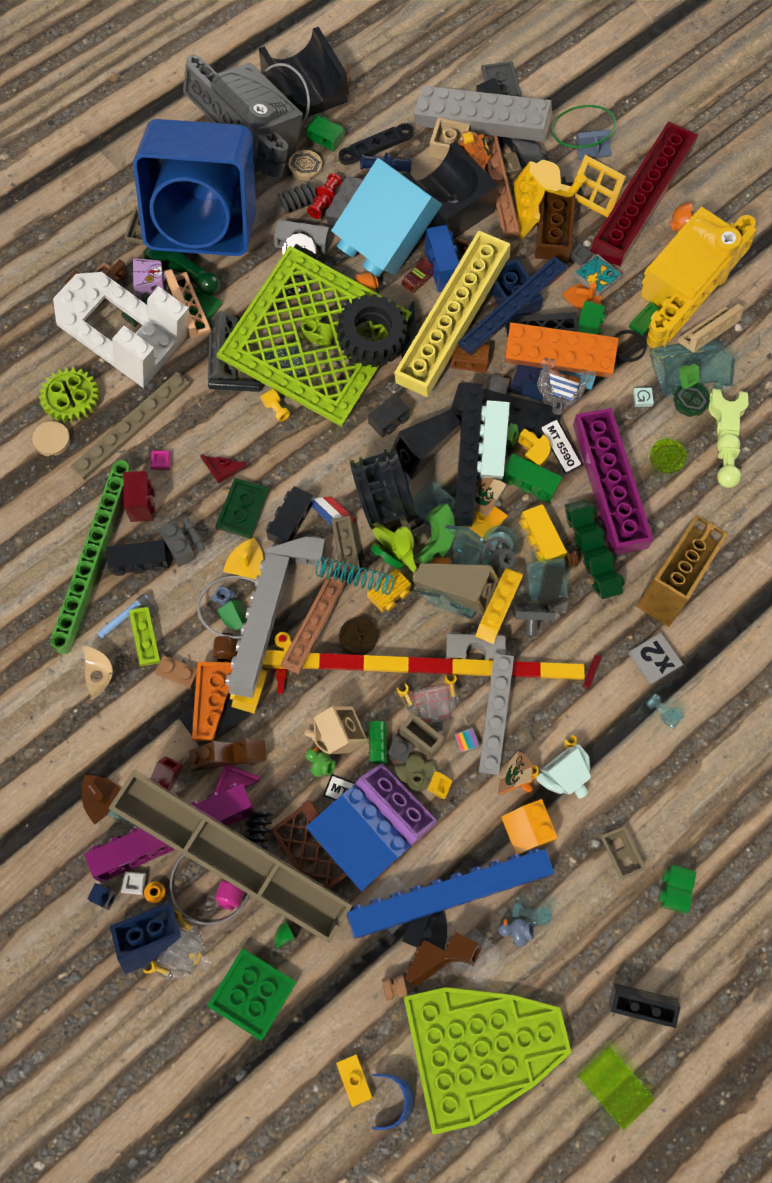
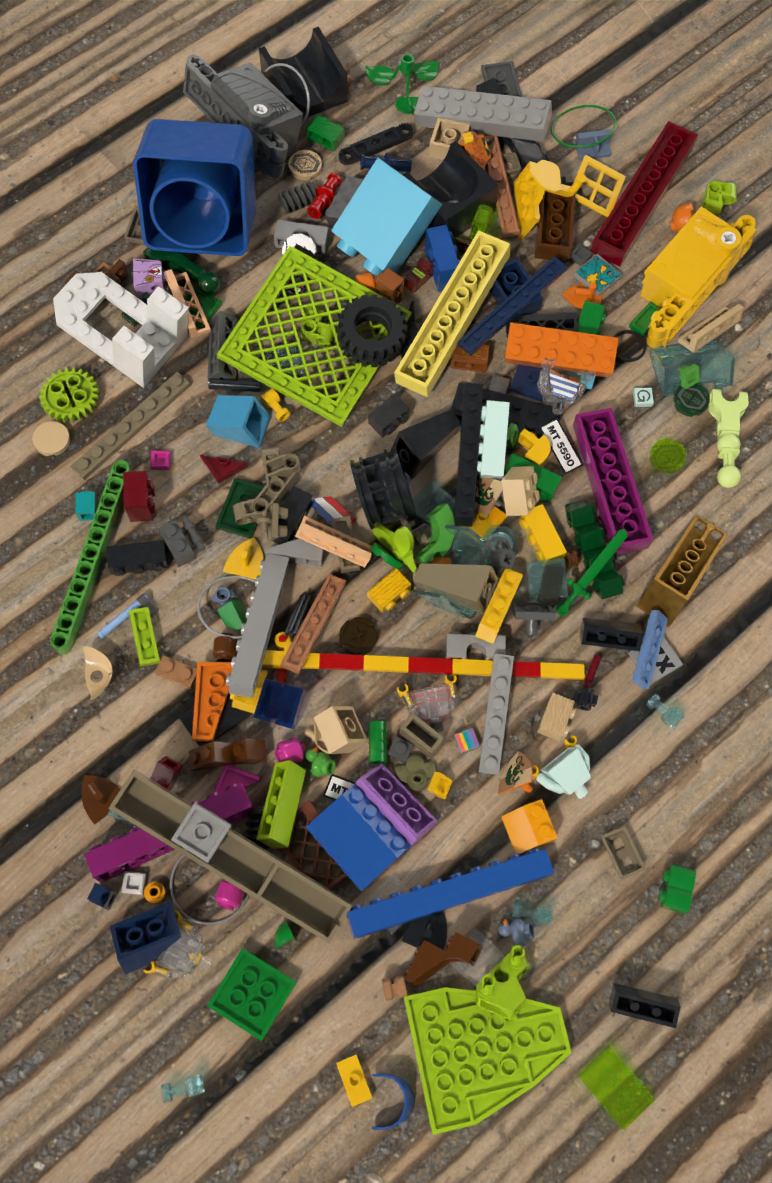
teal piece [316,557,394,595] -> none
none -> teal brick [75,490,98,521]
none -> clear light blue leg [161,1074,205,1103]
none -> light grey tile [171,802,232,863]
none -> dark azure slope [206,395,271,447]
none -> dark tan connector [233,446,302,525]
none -> clear blue piece [253,679,306,729]
none -> dark tan hips [256,503,288,540]
none -> lime brick [256,760,306,849]
none -> dark pink head [274,738,306,764]
none -> black axle [285,592,311,638]
none -> light nougat fence [295,516,372,568]
none -> green plant [365,54,439,115]
none -> dark orange brick [376,268,404,305]
none -> clear neon green brick [469,204,493,241]
none -> lime piece [475,945,530,1020]
none -> tan brick [501,466,540,516]
none -> tan brick [537,693,576,741]
none -> green sword [556,529,628,616]
none -> black gear [573,687,598,711]
none -> black brick [579,618,643,651]
none -> medium blue plate [632,610,668,689]
none -> lime piece [702,181,737,214]

